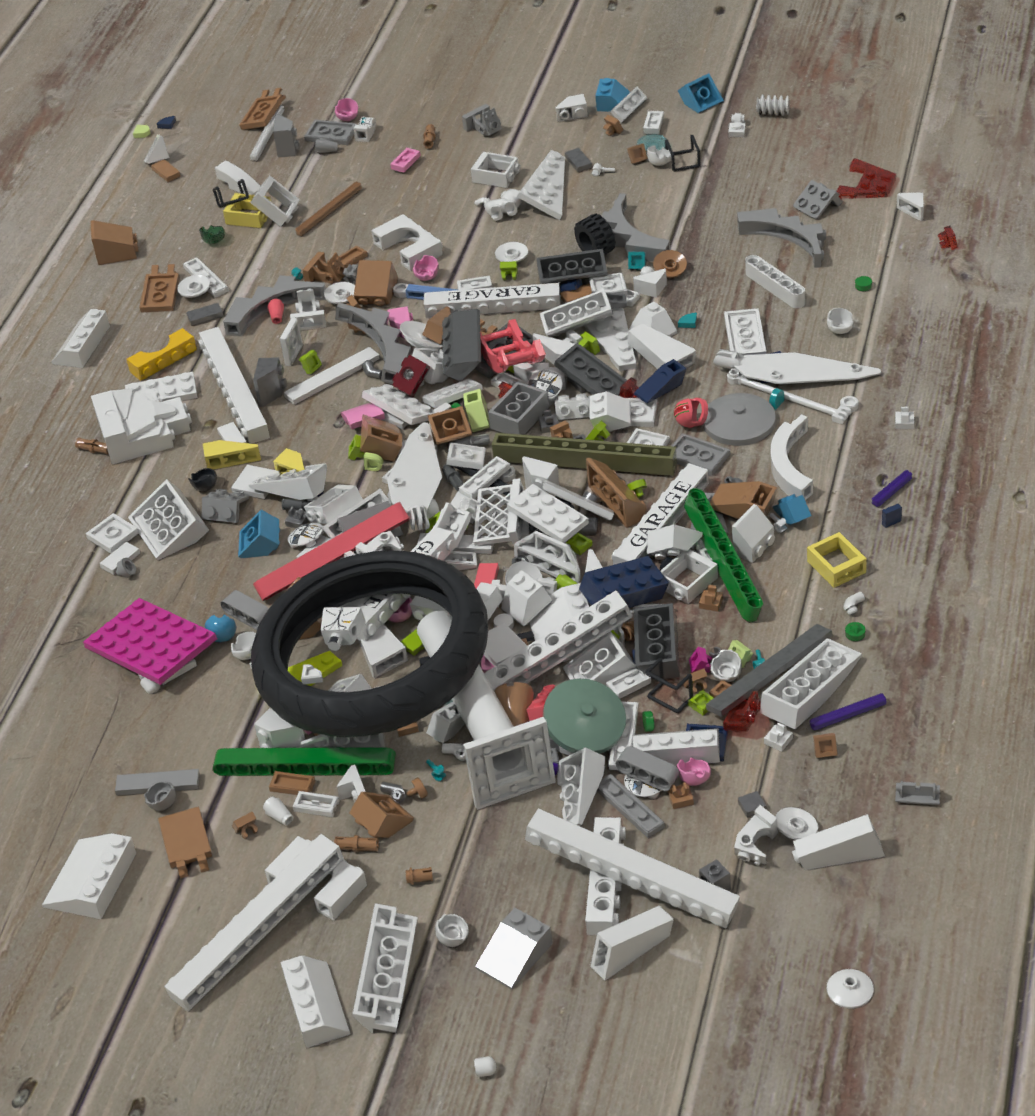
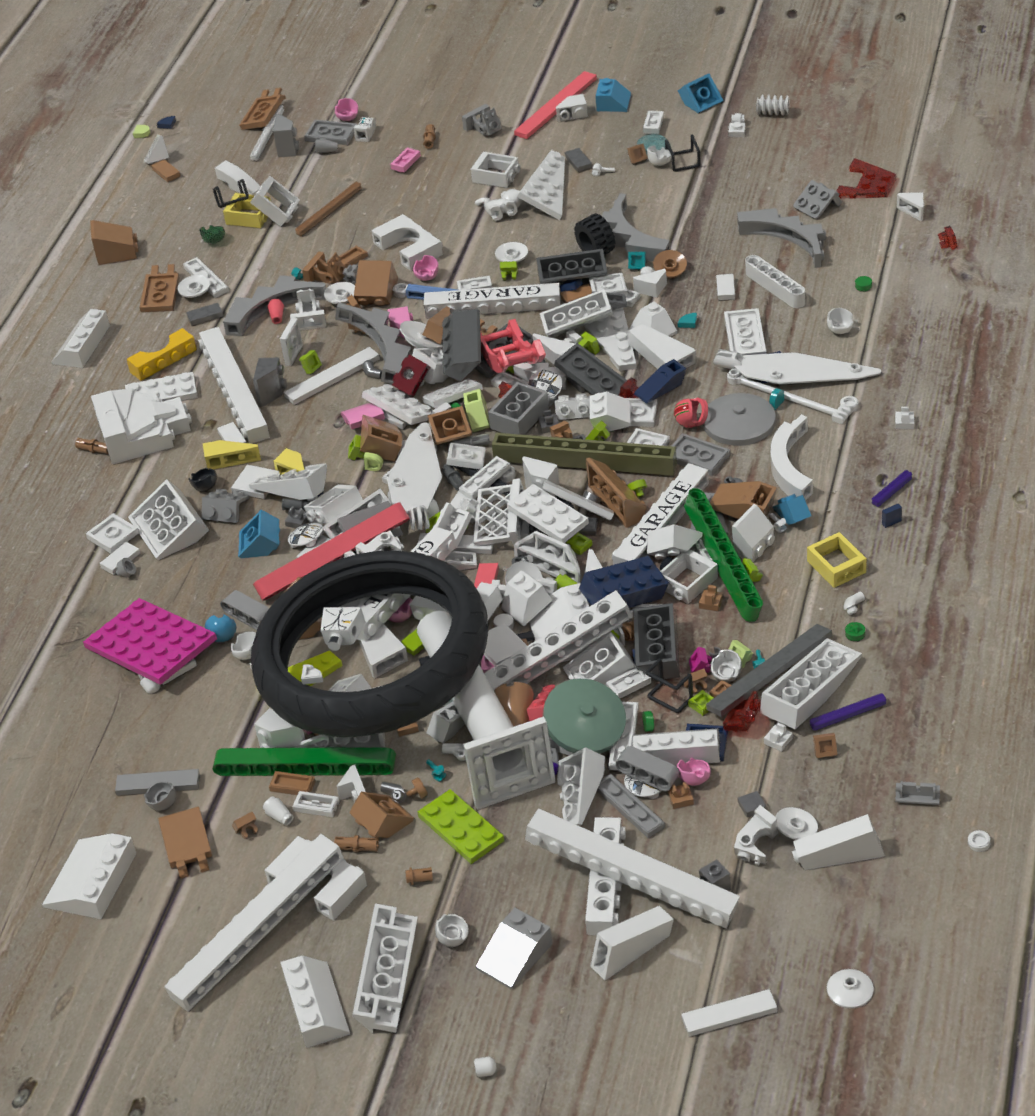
medium nougat tile [603,115,623,136] -> none
white tile [610,87,647,123] -> none
none -> lime plate [417,789,504,864]
none -> coral tile [514,71,597,139]
none -> white tile [681,989,777,1037]
none -> white tile [716,274,735,300]
none -> lime tile [742,558,763,582]
none -> white tile [968,831,990,852]

